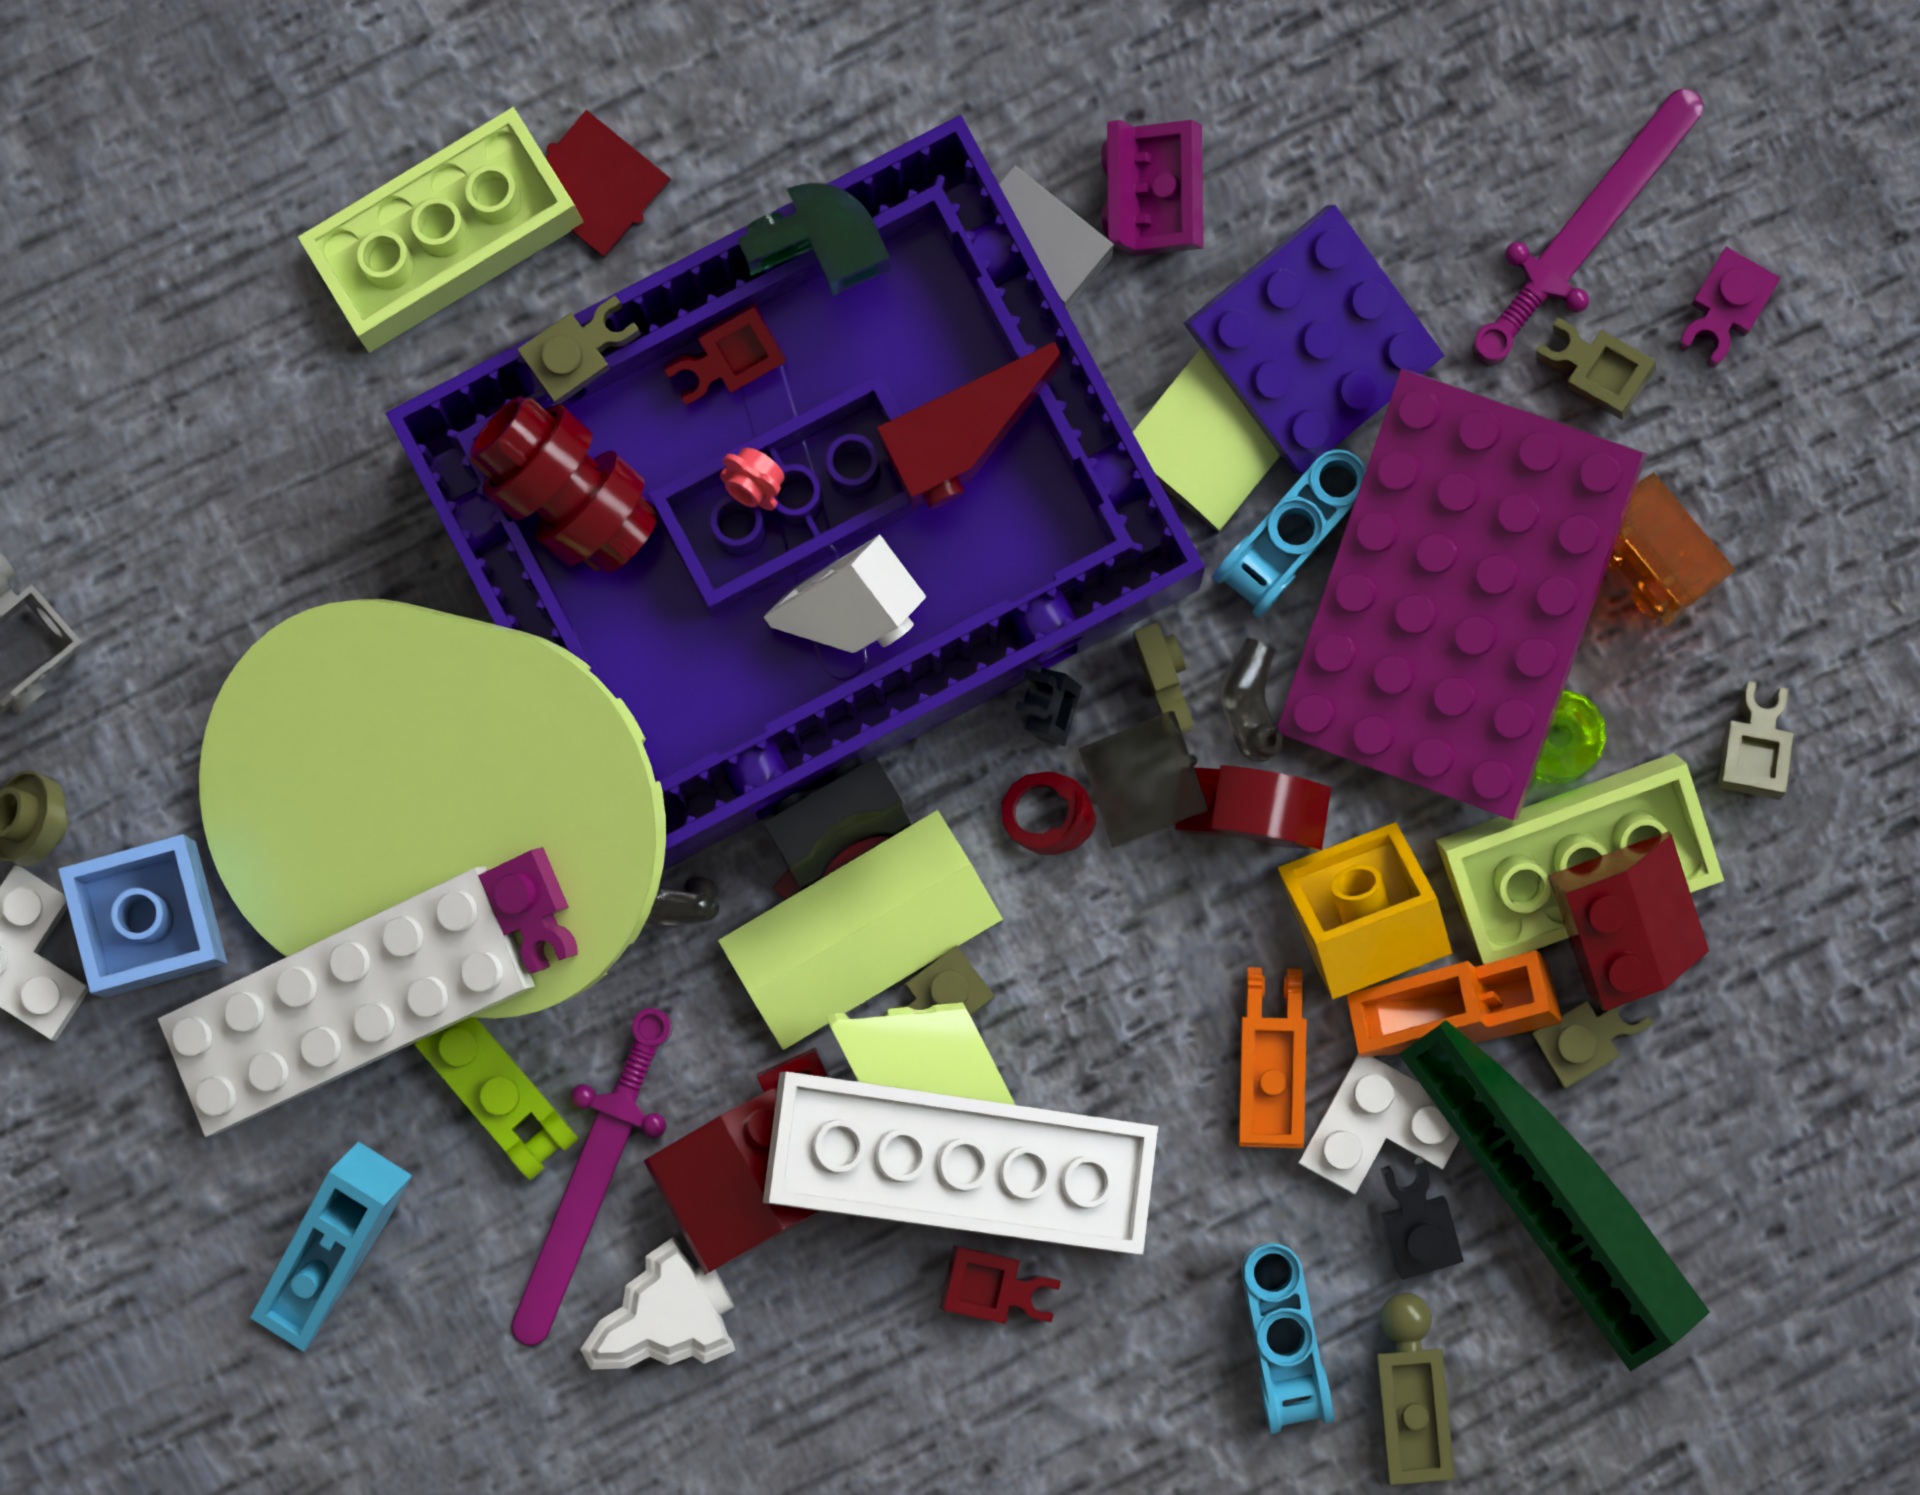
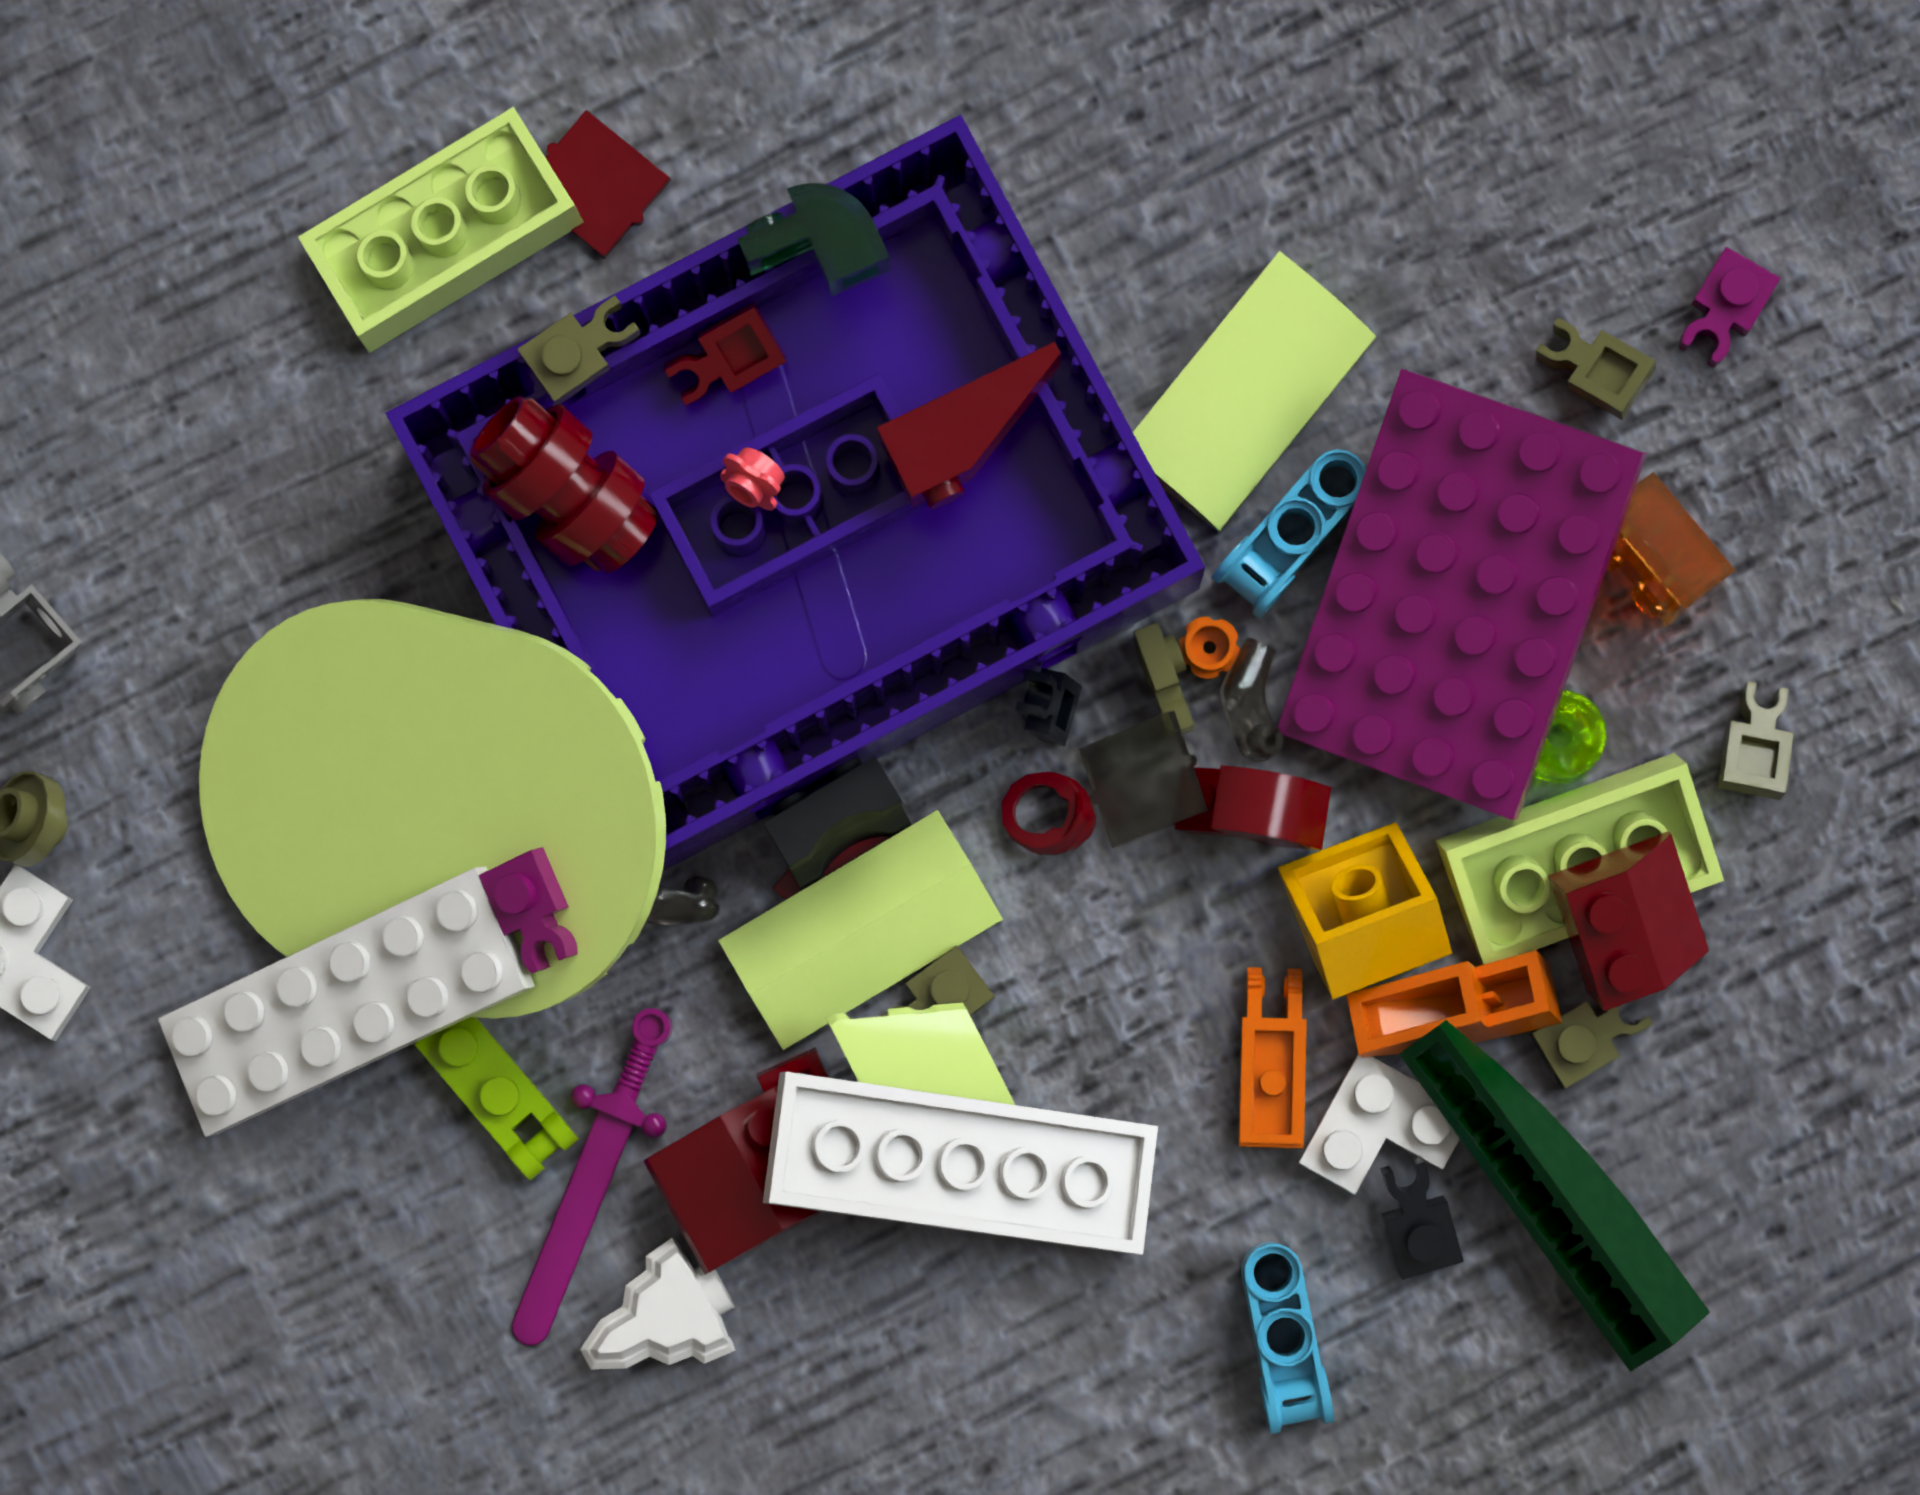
light blue brick [58,834,228,998] -> none
medium azure slope [250,1141,413,1352] -> none
white slope [763,534,926,653] -> none
dark red plate [939,1245,1061,1324] -> none
light grey brick [999,165,1114,311] -> none
magenta bracket [1101,120,1203,256] -> none
dark purple plate [1183,205,1445,474] -> none
olive plate [1376,1293,1455,1485] -> none
magenta sword [1473,88,1704,365] -> none
none -> orange plate [1178,616,1241,679]

